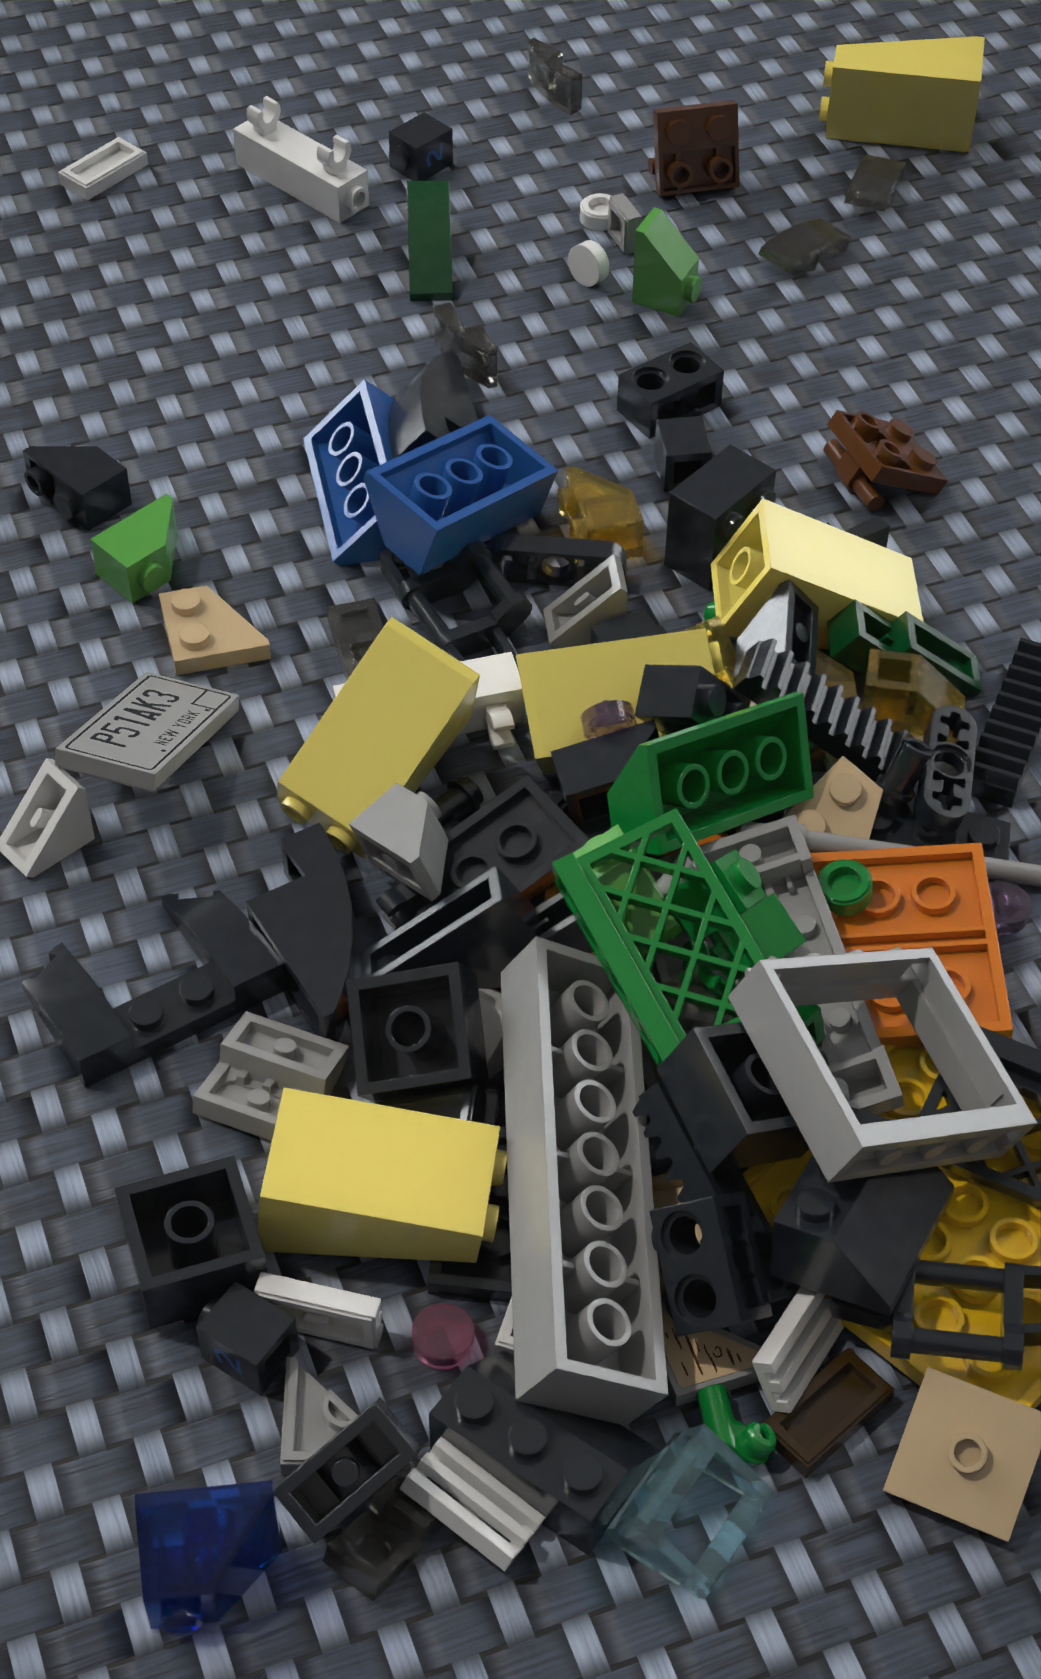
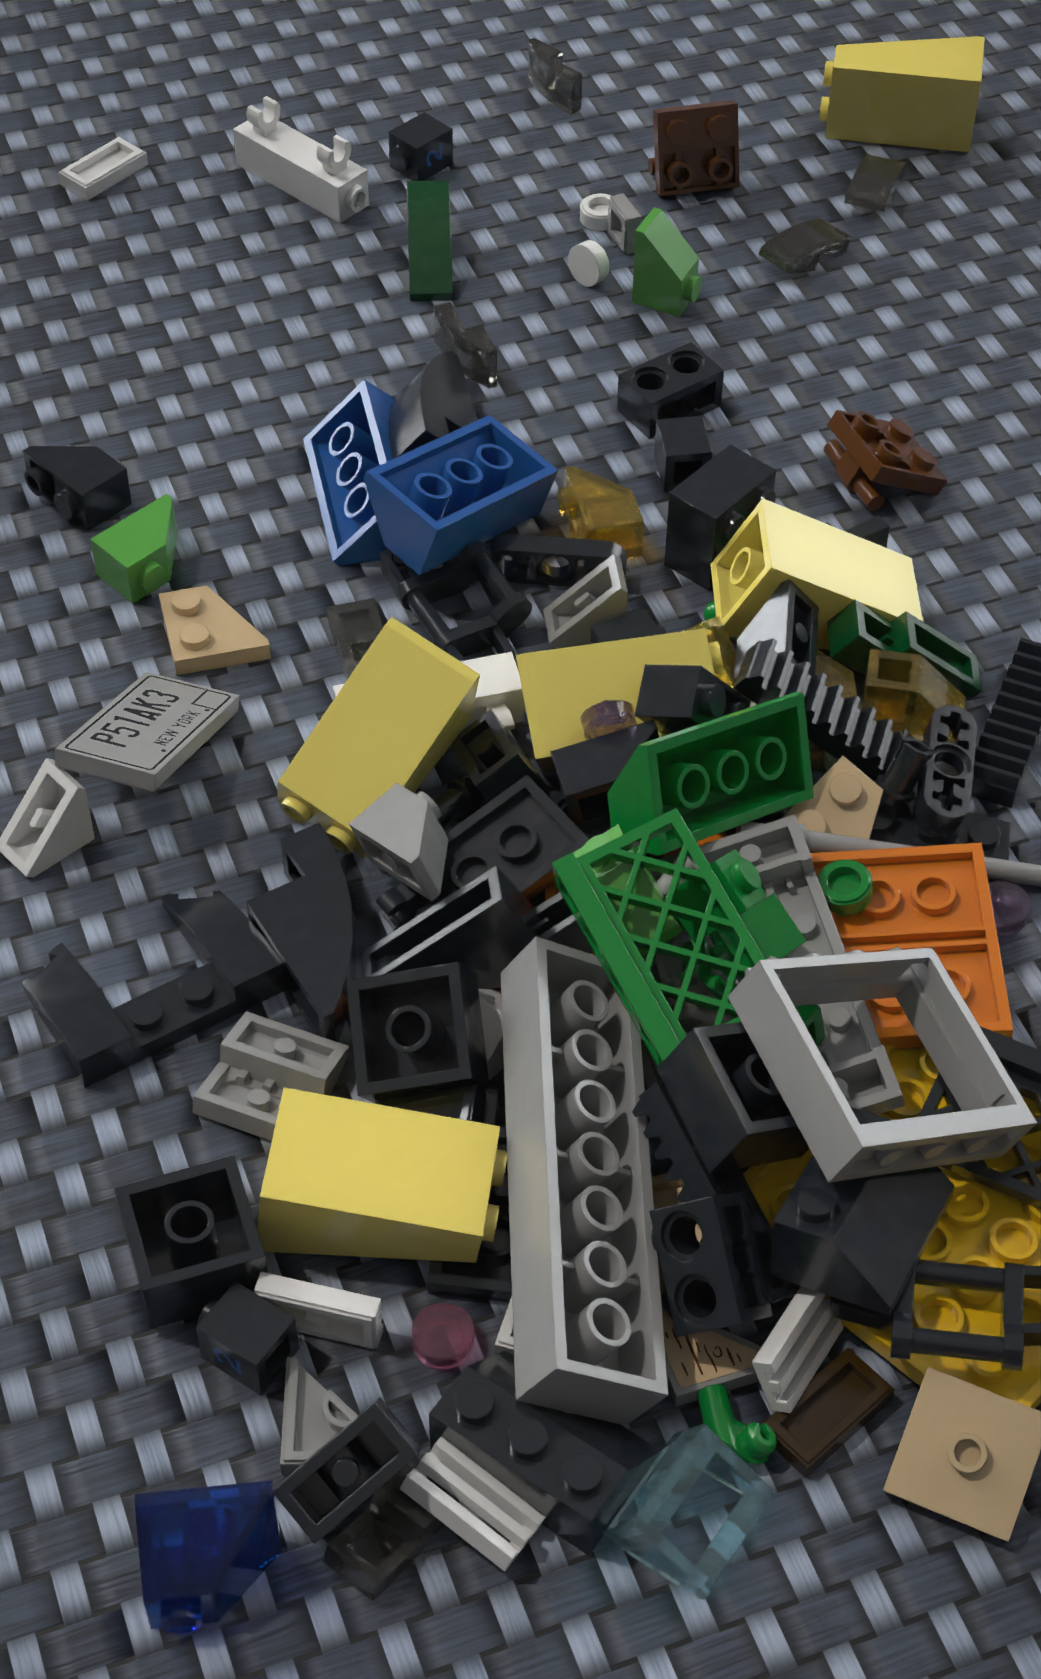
none -> black slope [452,709,551,802]

